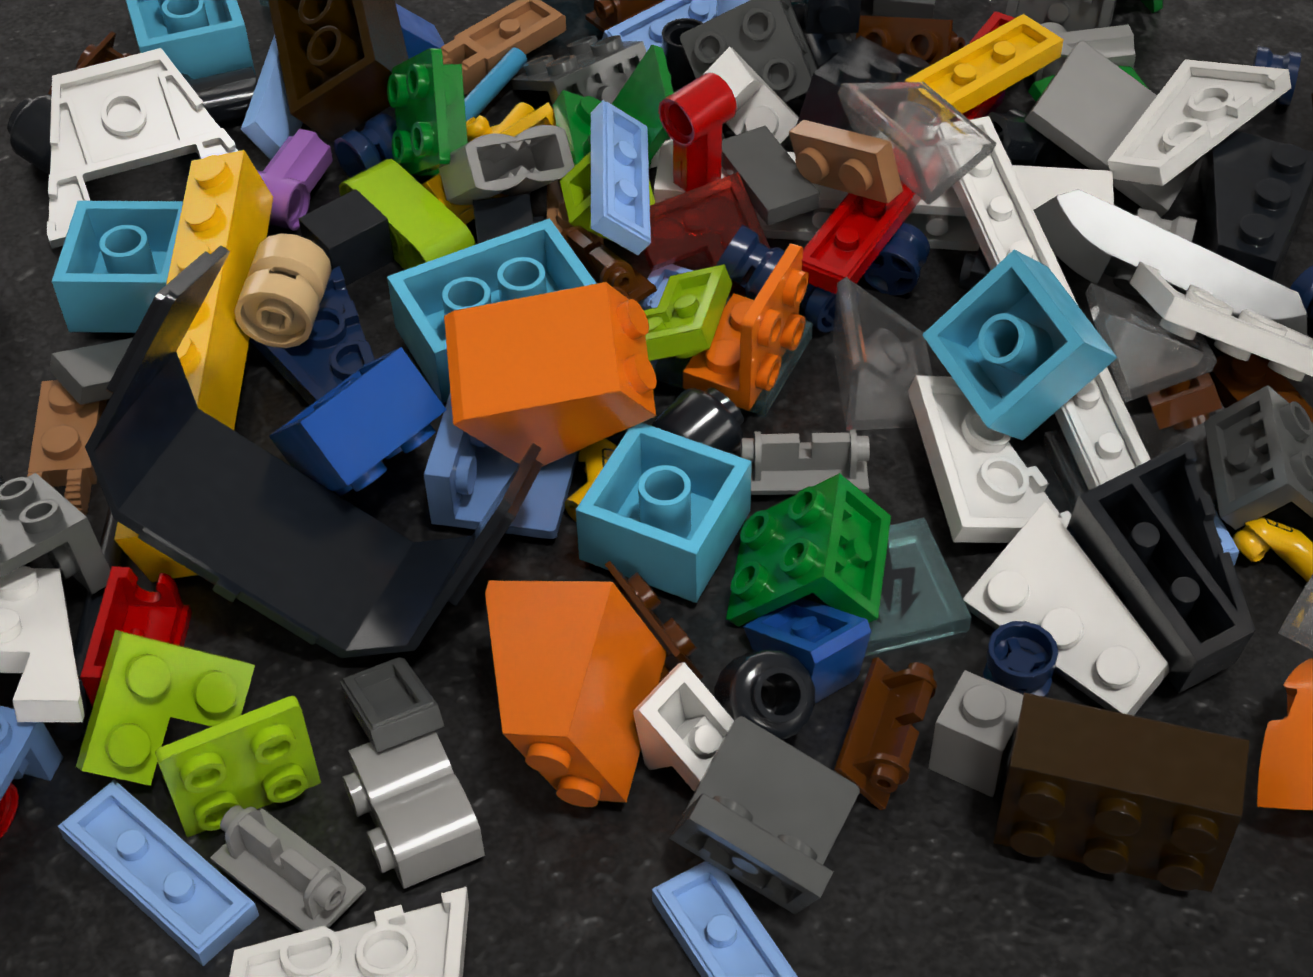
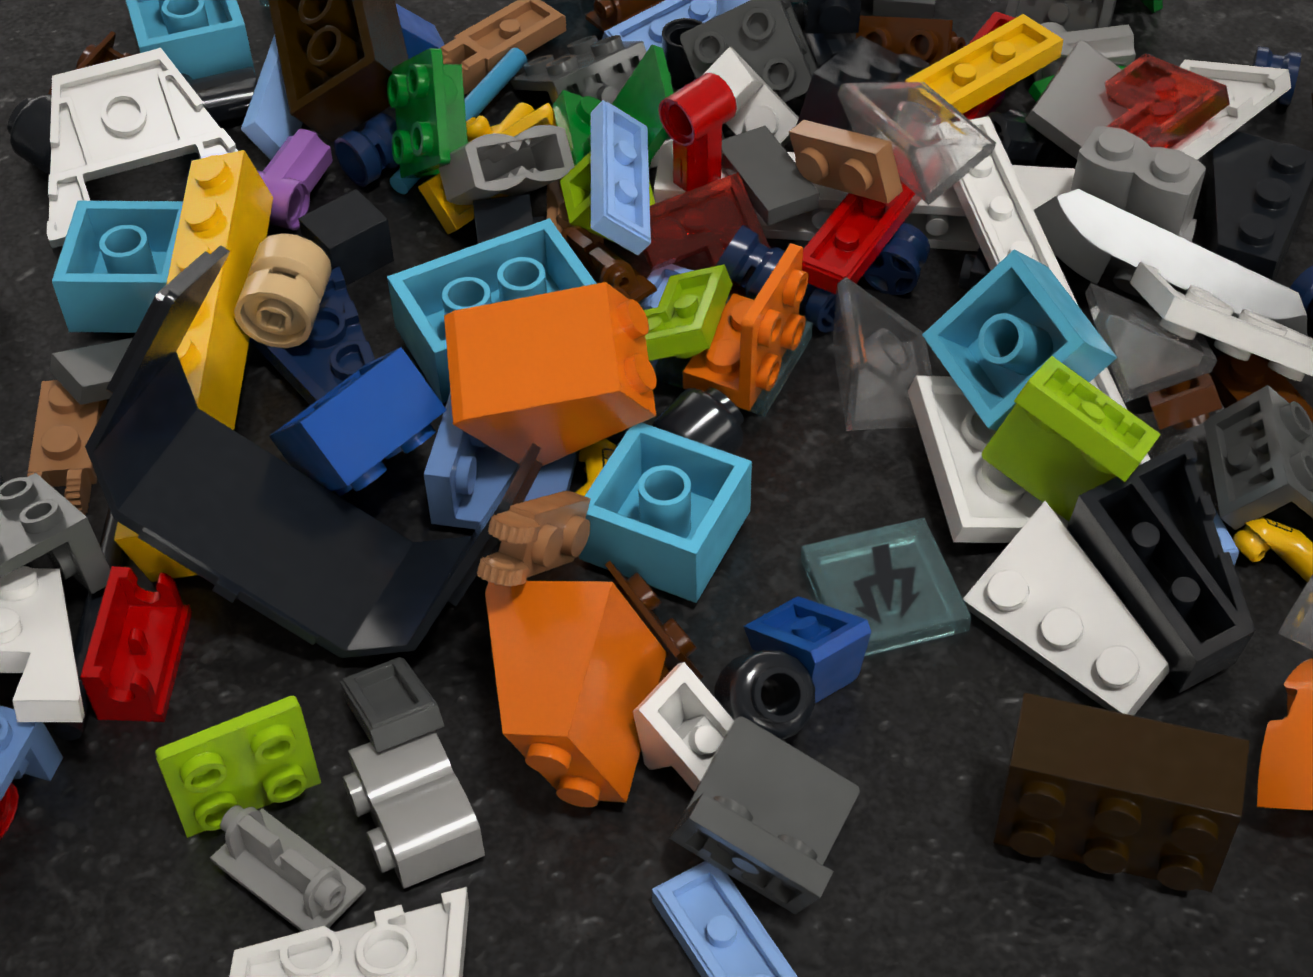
light blue tile [58,780,259,966] -> none
lime plate [76,630,255,786] -> none
lime beam [339,159,476,270] -> none
green bracket [726,473,891,627] -> none
light grey hinge [740,430,870,495] -> none
reddish brown hinge [834,657,937,810] -> none
light grey brick [928,670,1024,797] -> none
dark blue wheel [982,621,1058,697] -> none
none -> medium nougat hinge [477,491,591,587]
none -> lime bracket [981,356,1161,522]
none -> light grey brick [1071,126,1206,237]
none -> clear red plate [1104,53,1230,149]

